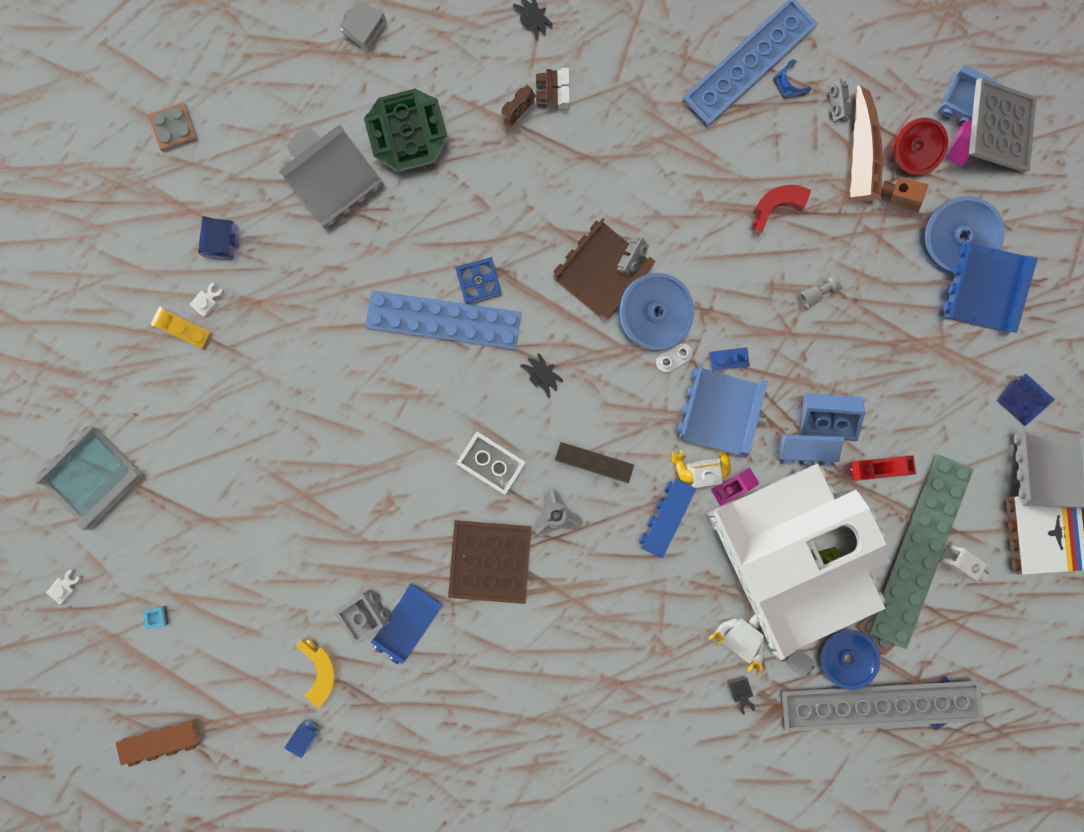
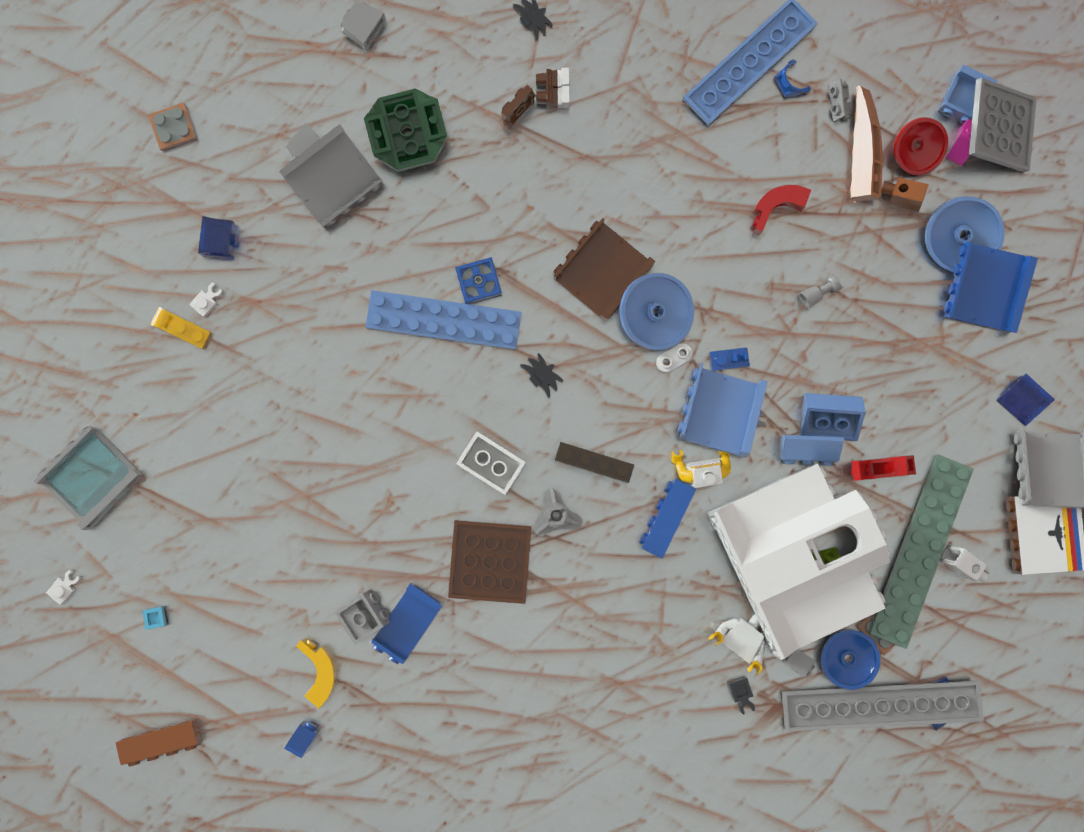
light grey hinge [617,237,649,278] -> none
dark pink slope [711,467,760,505] -> none

